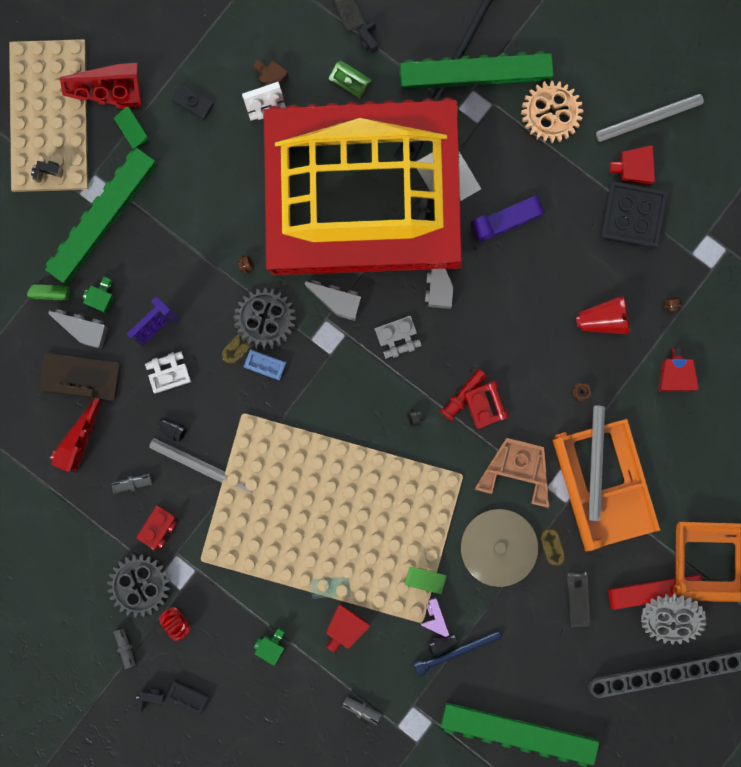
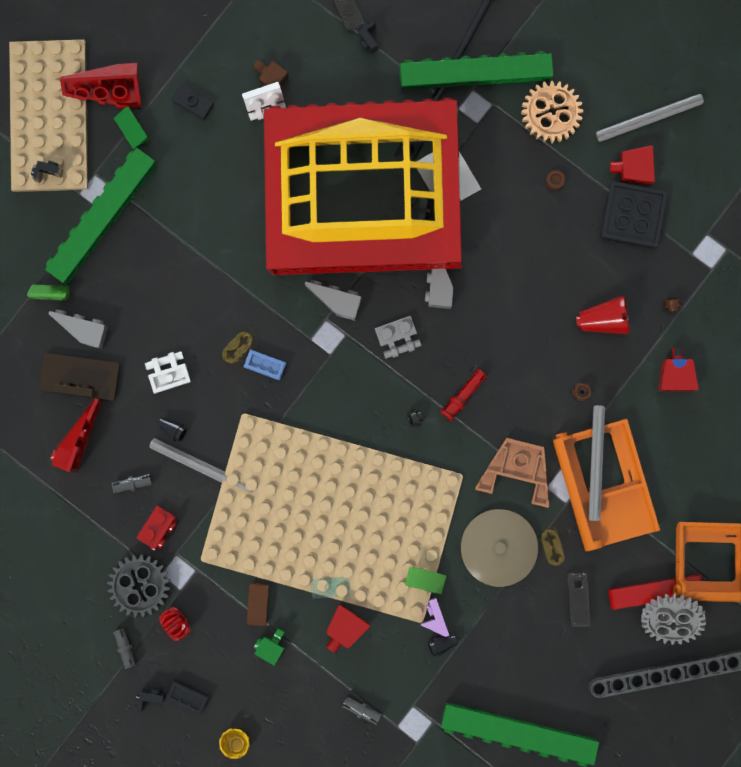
green brick [83,277,115,314] -> none
dark purple fence [127,296,180,346] -> none
dark grey gear [234,288,296,350] -> none
reddish brown plate [238,255,254,273] -> none
bright green slope [328,61,372,99] -> none
dark blue piece [413,631,502,677] -> none
red plate [463,381,509,429] -> none
dark purple beam [470,196,545,243] -> none
none -> yellow hair [219,728,250,759]
none -> reddish brown slope [247,583,269,626]
none -> reddish brown tile [546,170,565,190]

